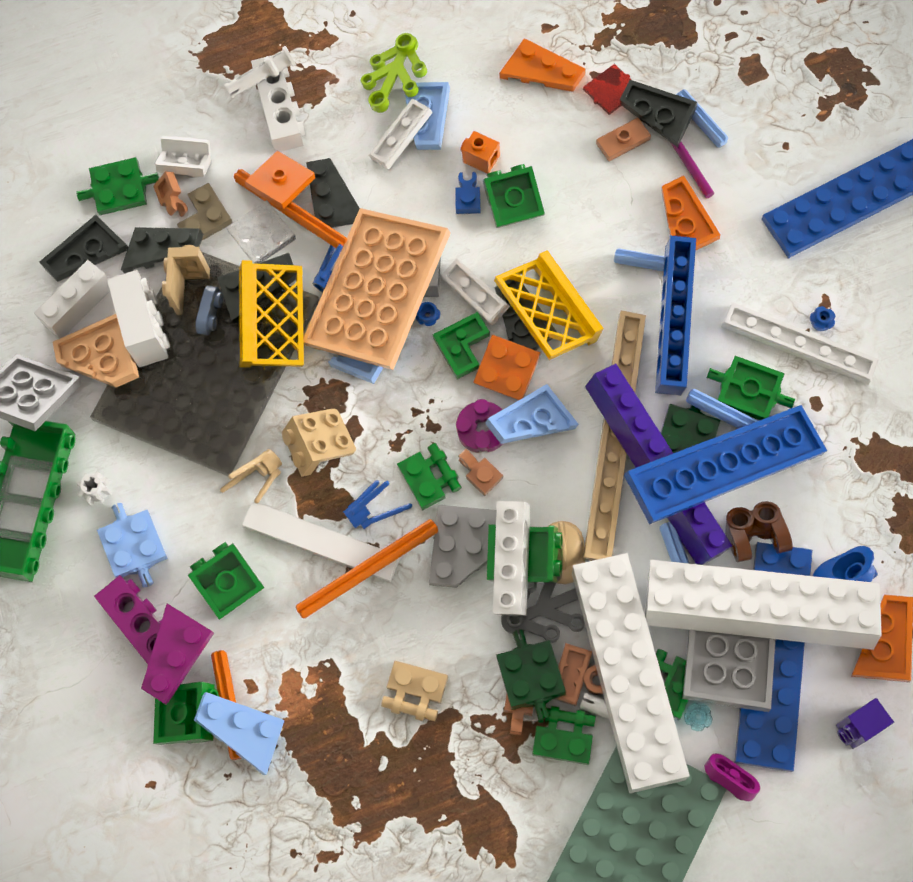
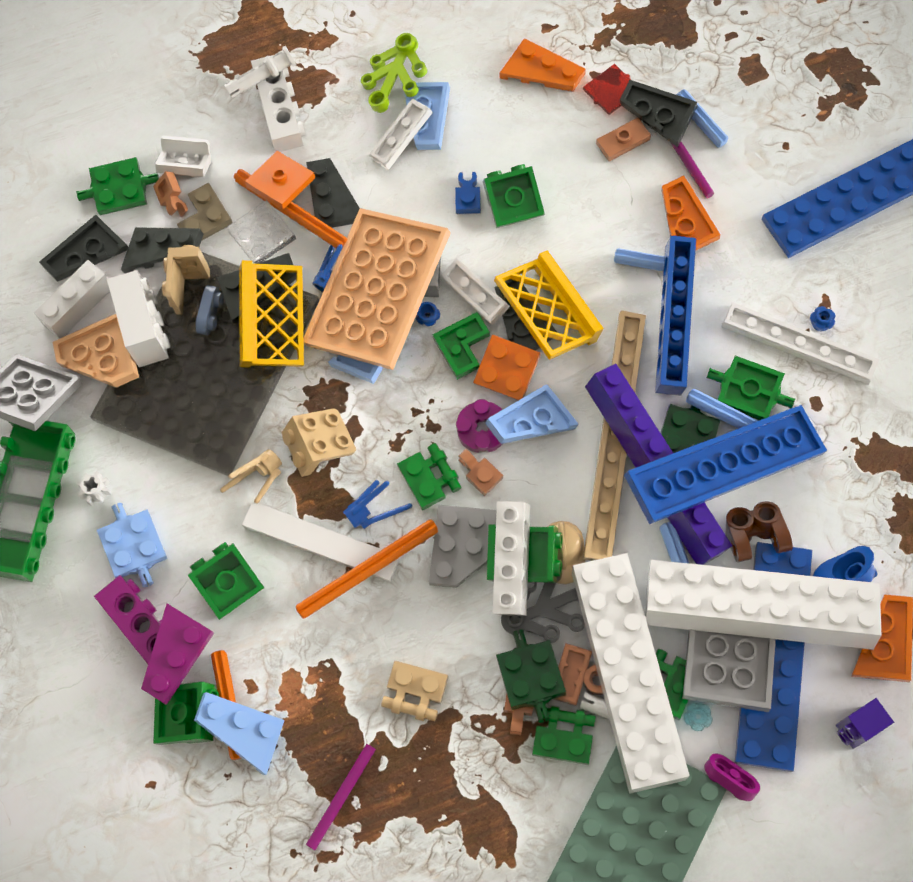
orange brick [461,131,500,174] -> none
none -> magenta bar [306,744,376,850]

